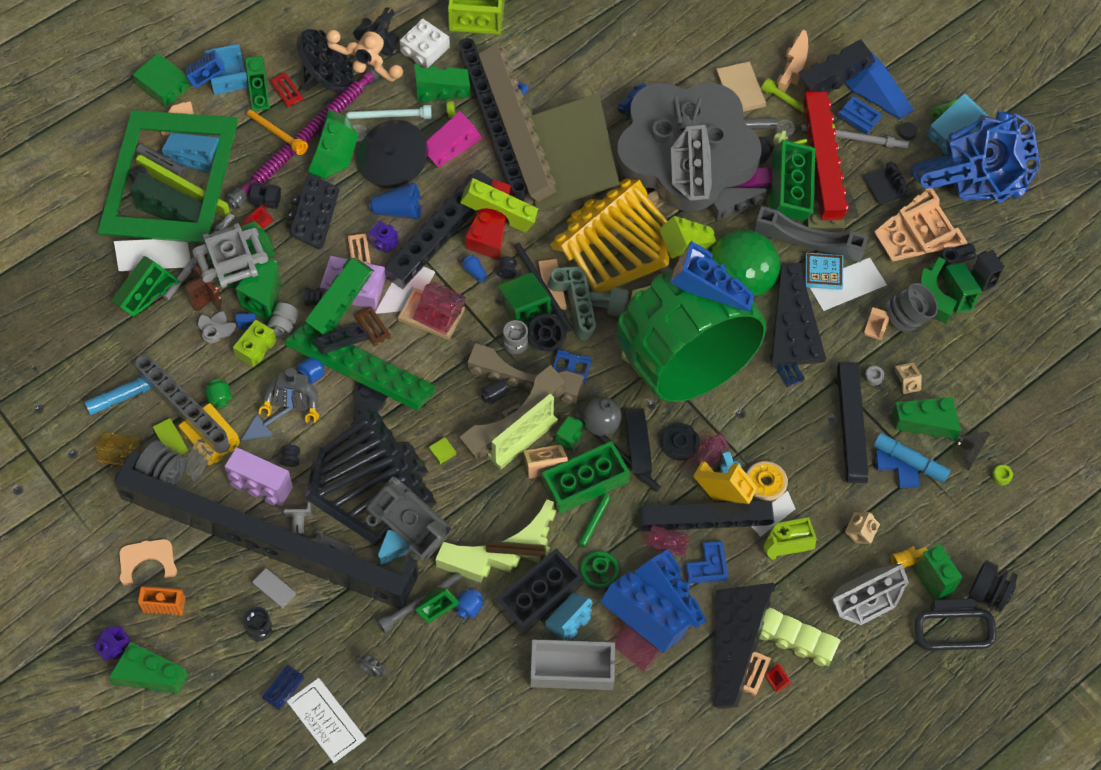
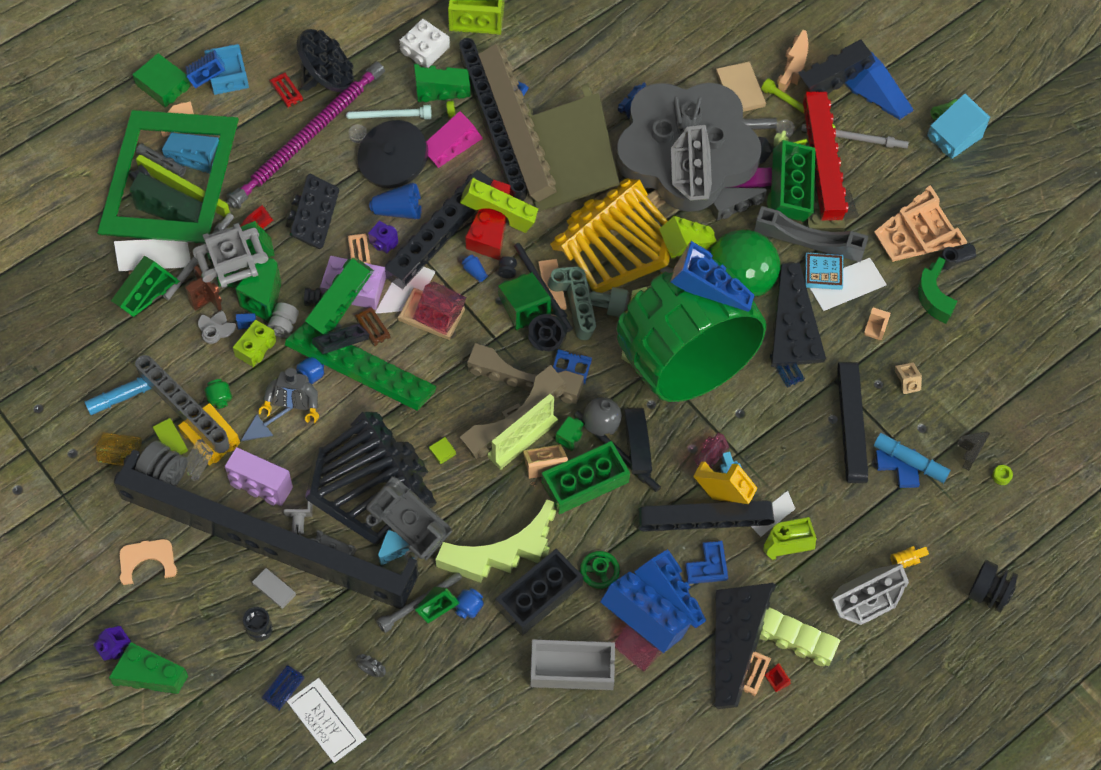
orange brick [138,586,185,616] -> none
green slope [245,56,270,111] -> none
light orange piece [247,110,308,155] -> none
black wheel [250,182,281,209] -> none
black wheel [280,445,300,467] -> none
green wedge [307,109,358,179] -> none
wheel [326,7,403,82] -> none
black wing [353,383,388,420] -> none
black brick [480,378,510,405] -> none
dark brown axle [486,541,546,557] -> none
light grey wheel [503,320,528,354] -> none
medium azure slope [546,593,592,641] -> none
green bar [578,494,611,547] -> none
clear pink hinge [647,525,690,557] -> none
black tile [661,423,700,461] -> none
yellow wheel [746,461,788,501] -> none
blue plate [838,96,883,135] -> none
tan brick [845,512,880,544] -> none
black hinge [864,161,912,205] -> none
light grey tile [864,366,884,386] -> none
dark grey wheel [886,283,938,333] -> none
green wedge [892,397,961,441] -> none
black tile [899,122,917,140] -> none
blue piece [910,111,1040,203] -> none
green brick [914,544,962,600] -> none
black bar [914,599,996,651] -> none
green slope [942,263,982,313] -> none
black brick [971,250,1005,292] -> none

